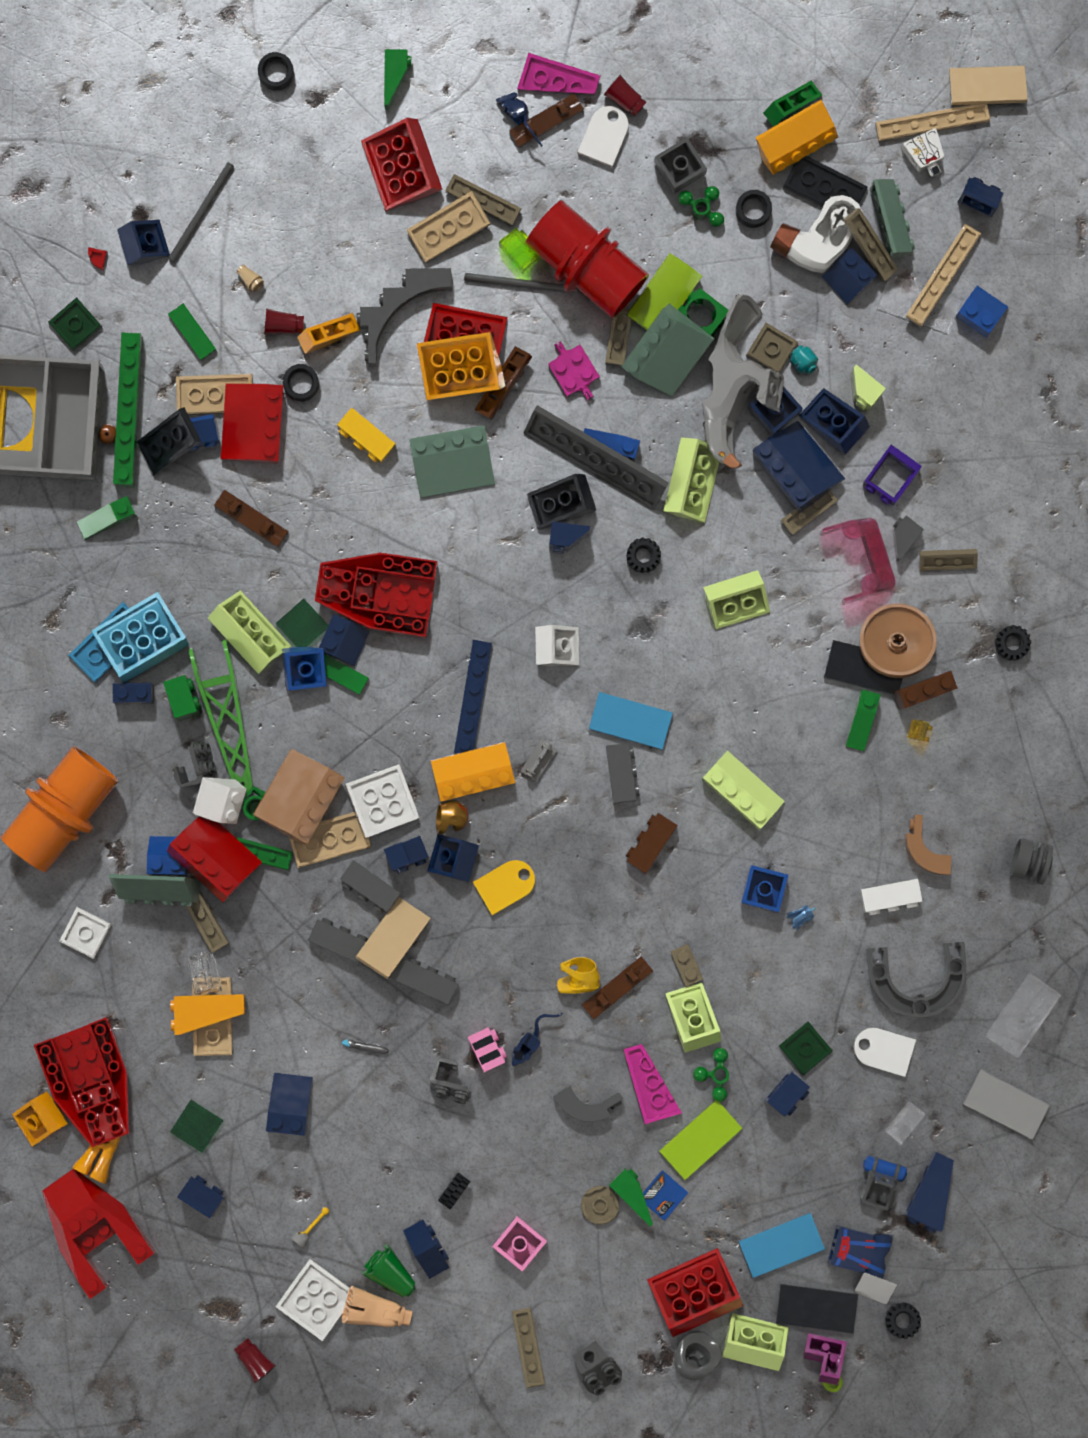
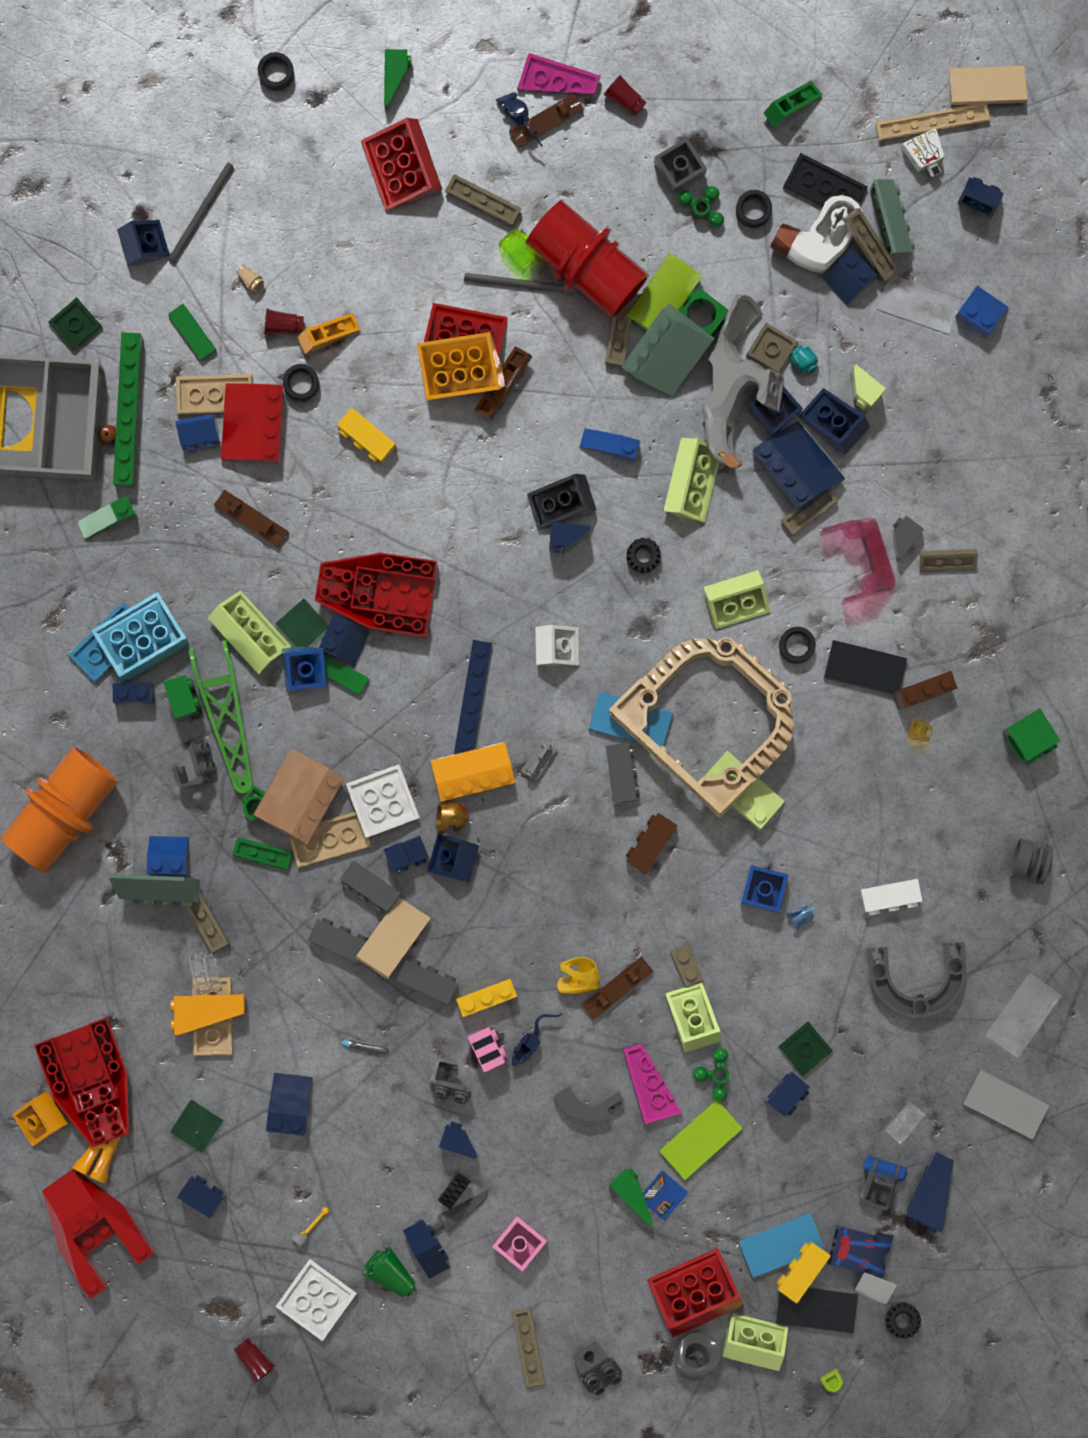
white tile [59,907,112,959] -> none
red tile [88,247,108,271] -> none
black tile [137,407,201,475] -> none
red slope [167,816,262,903] -> none
white slope [193,777,246,824] -> none
light nougat piece [342,1286,412,1327] -> none
dark grey arch [357,268,452,367] -> none
tan tile [407,191,491,263] -> none
sand green slope [409,425,495,498] -> none
yellow tile [473,860,535,915] -> none
dark grey plate [523,405,669,510] -> none
dark pink plate [548,341,600,400] -> none
white tile [577,106,628,168] -> none
dark tan tile [581,1185,620,1225] -> none
light orange slope [755,100,838,175] -> none
magenta brick [803,1333,847,1385] -> none
green slope [845,689,881,752] -> none
white tile [854,1028,916,1077] -> none
medium nougat dish [859,603,937,678] -> none
dark purple window [863,444,922,506] -> none
medium nougat arch [904,815,952,875] -> none
tan tile [905,224,981,327] -> none
black tyre [995,625,1031,661] -> none
none -> dark grey bar [433,1190,489,1232]
none -> dark blue slope [439,1121,478,1159]
none -> yellow brick [456,978,517,1017]
none -> tan arch [609,637,794,818]
none -> yellow brick [776,1241,831,1303]
none -> black tyre [779,626,816,664]
none -> green brick [1002,708,1060,764]

